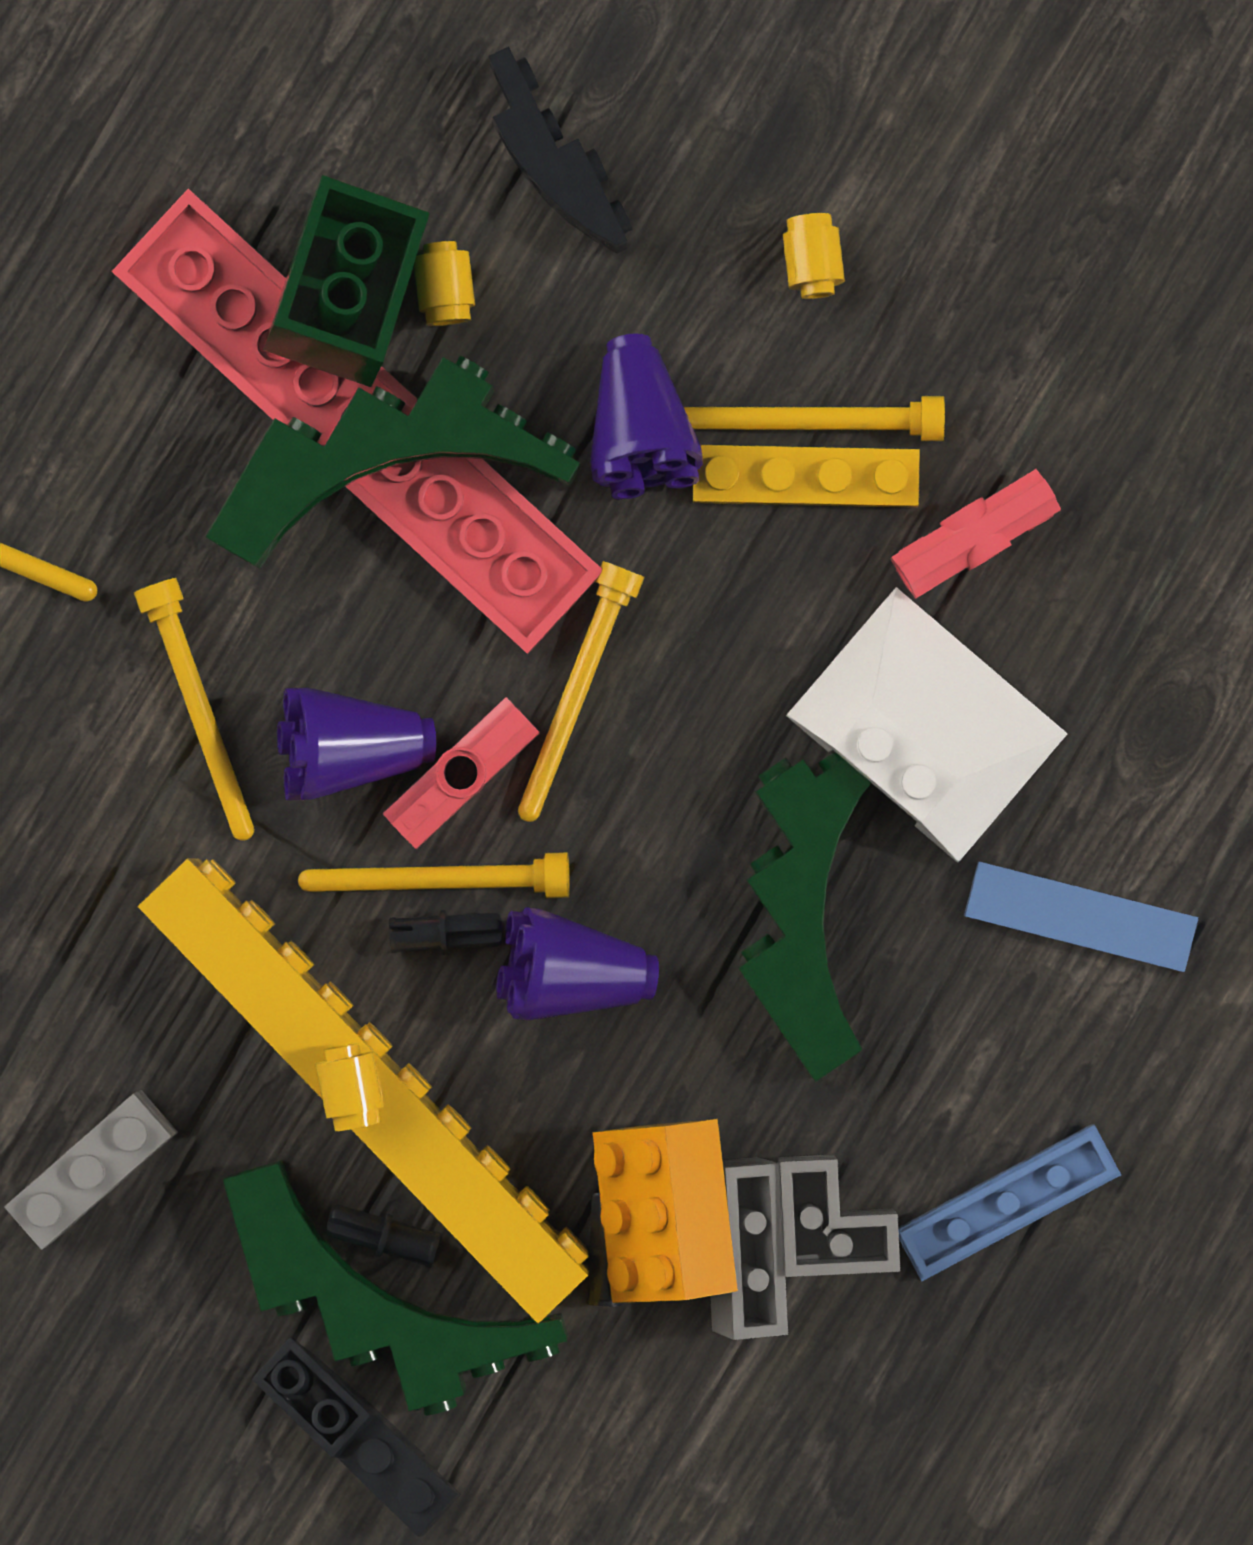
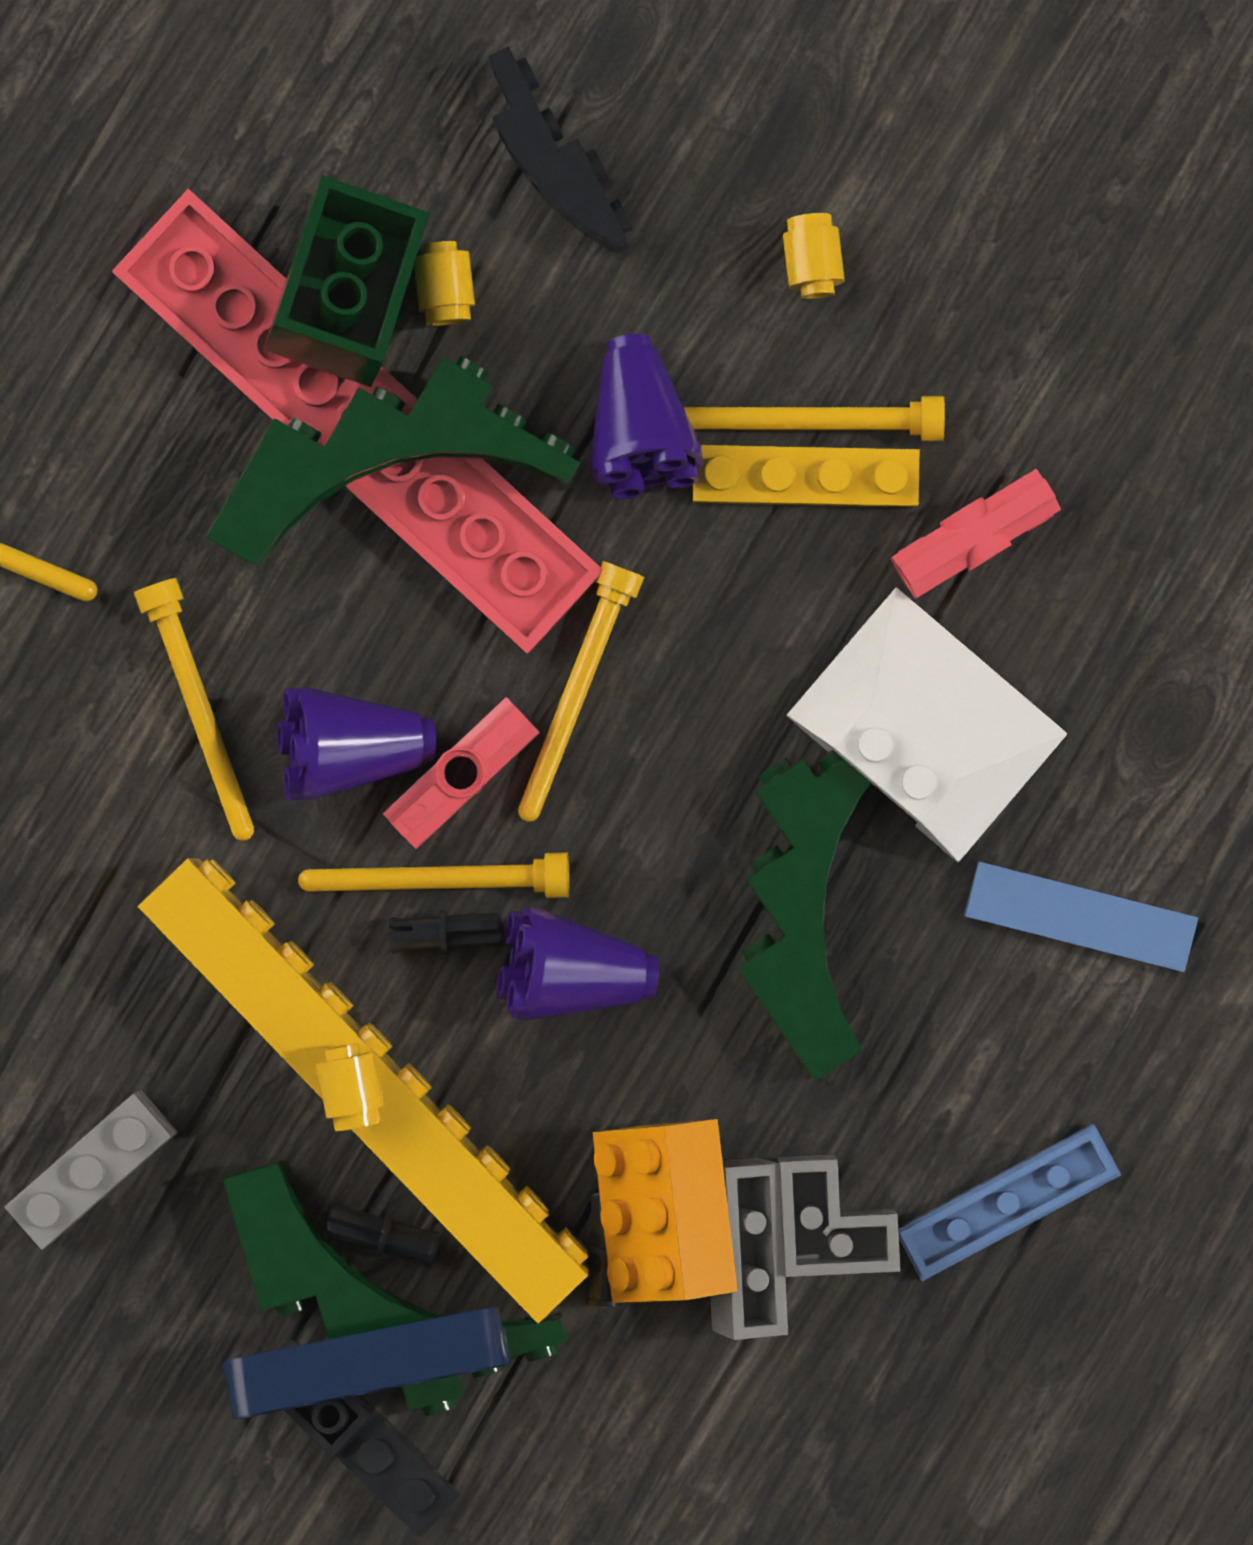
none -> dark blue beam [223,1307,510,1419]

